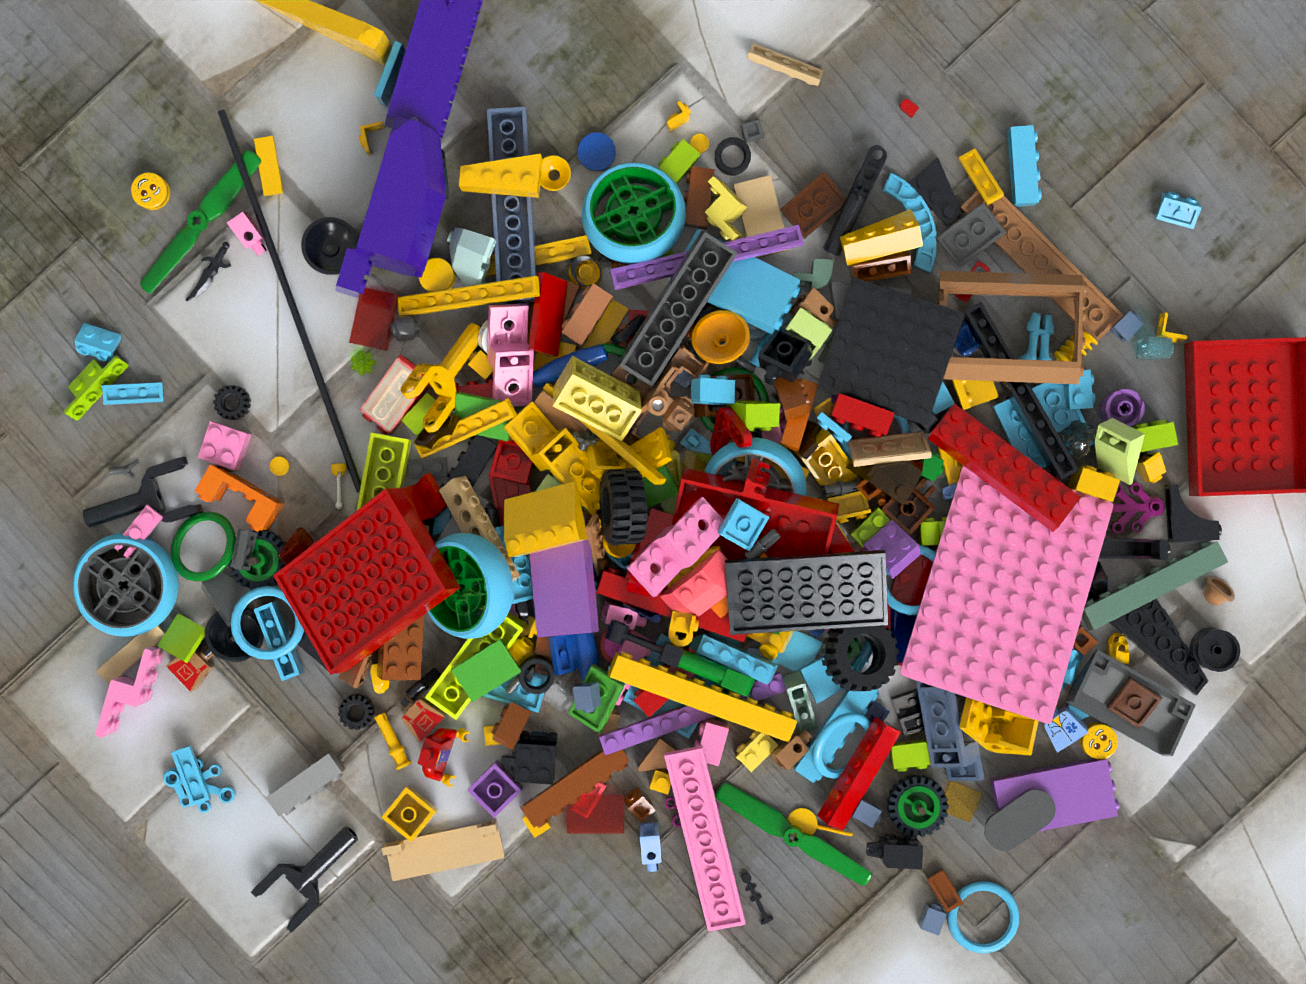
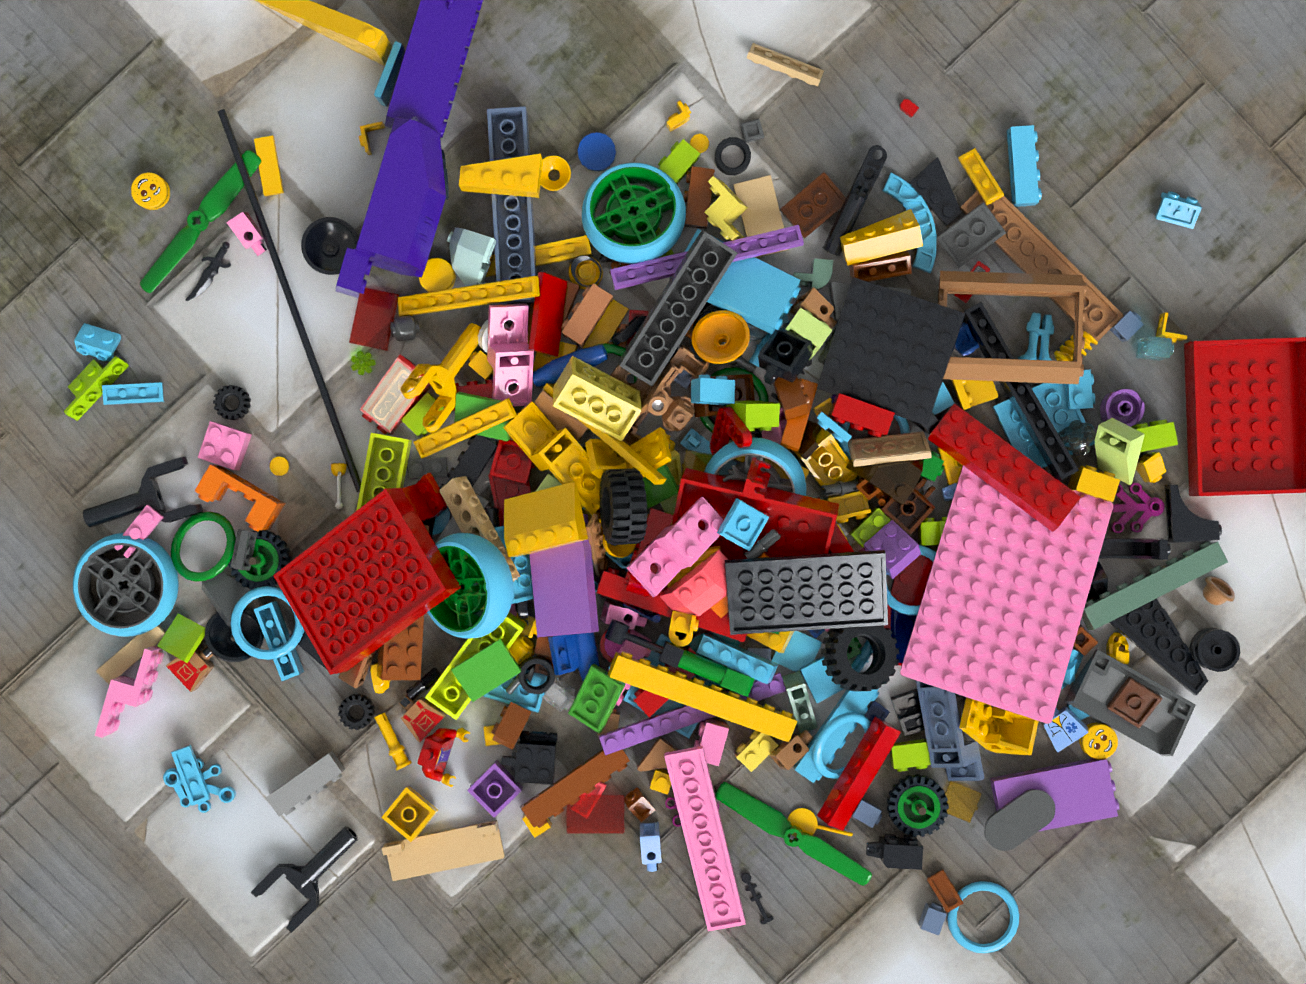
dark grey bar [108,460,139,479] -> none
clear red slope [277,527,314,565] -> none
dark brown tile [414,414,460,449] -> none
dark grey plant [573,430,598,451] -> none
sand blue brick [573,682,601,713] -> none
yellow piece [759,643,778,660] -> none

